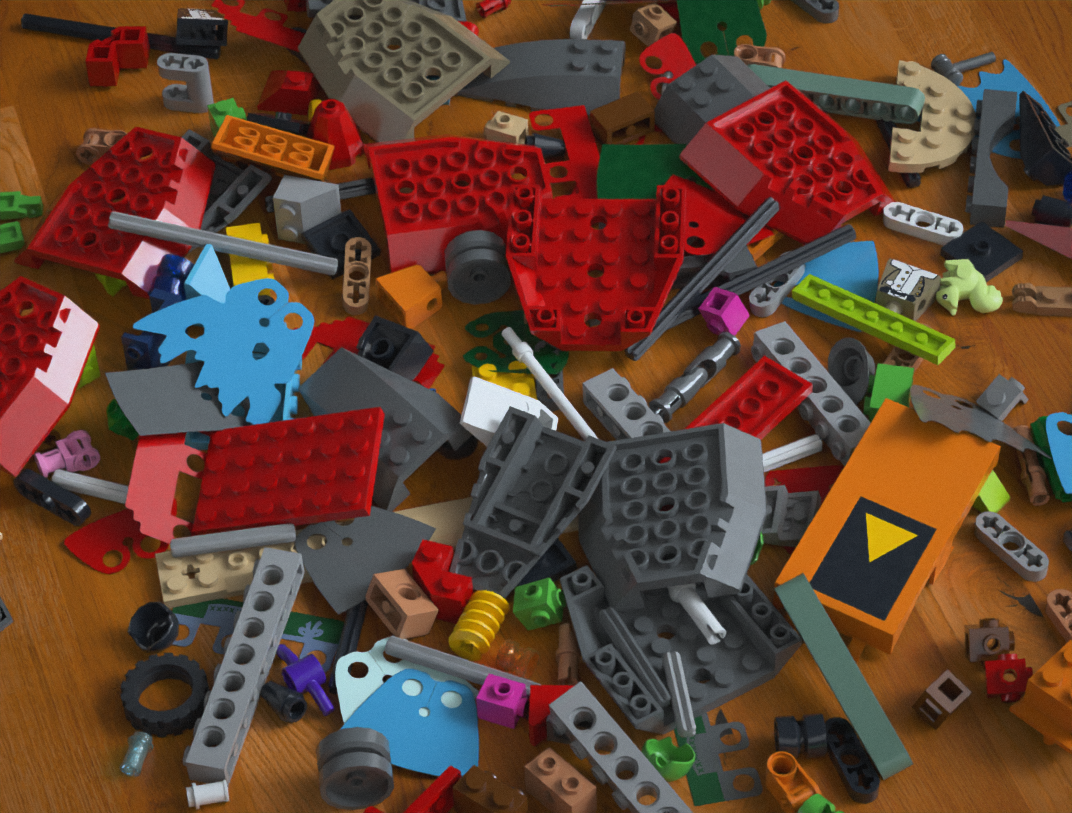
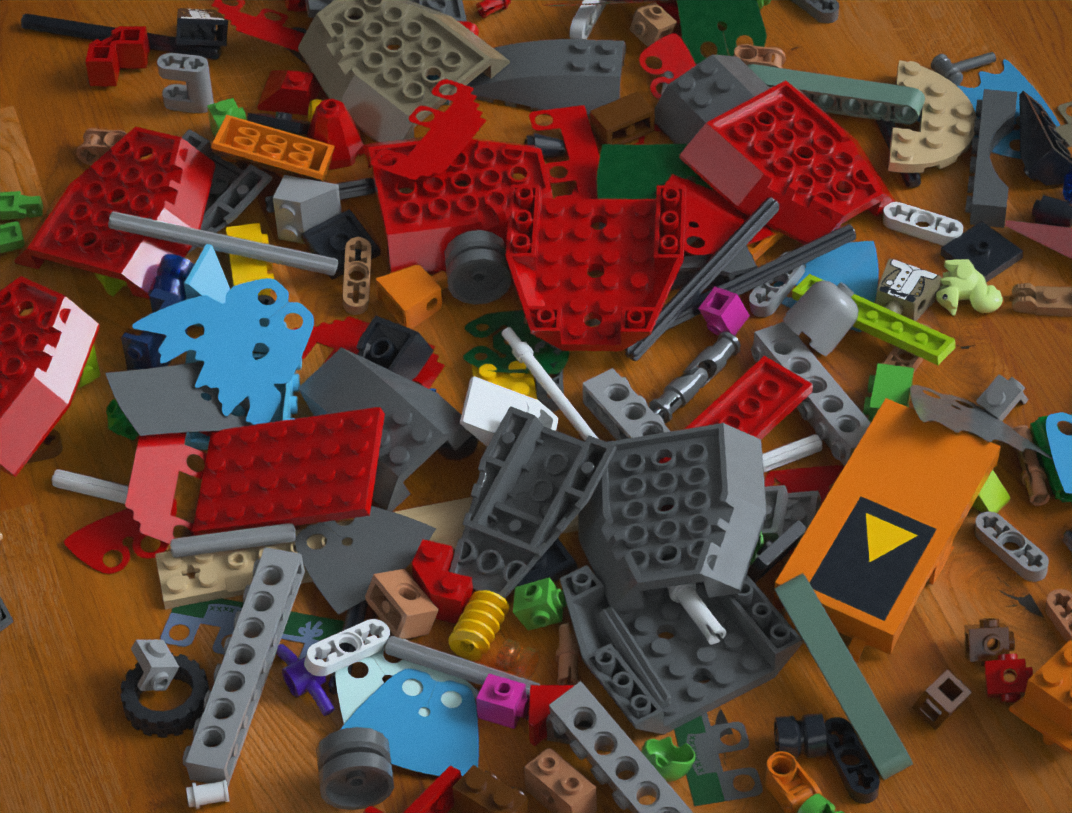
black beam [13,469,91,526] -> none
bright pink connector [34,430,100,478] -> none
clear light blue pin [119,732,154,777] -> none
black hair [128,602,179,654] -> none
black cone [260,681,307,723] -> none
tan brick [484,111,529,144] -> none
light grey axle [662,651,696,738] -> none
dark grey piece [828,338,875,405] -> none
none -> light grey bracket [131,639,179,691]
none -> white beam [305,619,390,676]
none -> red piece [370,79,487,180]
none -> black plate [747,520,807,583]
none -> light grey cylinder [783,280,859,356]

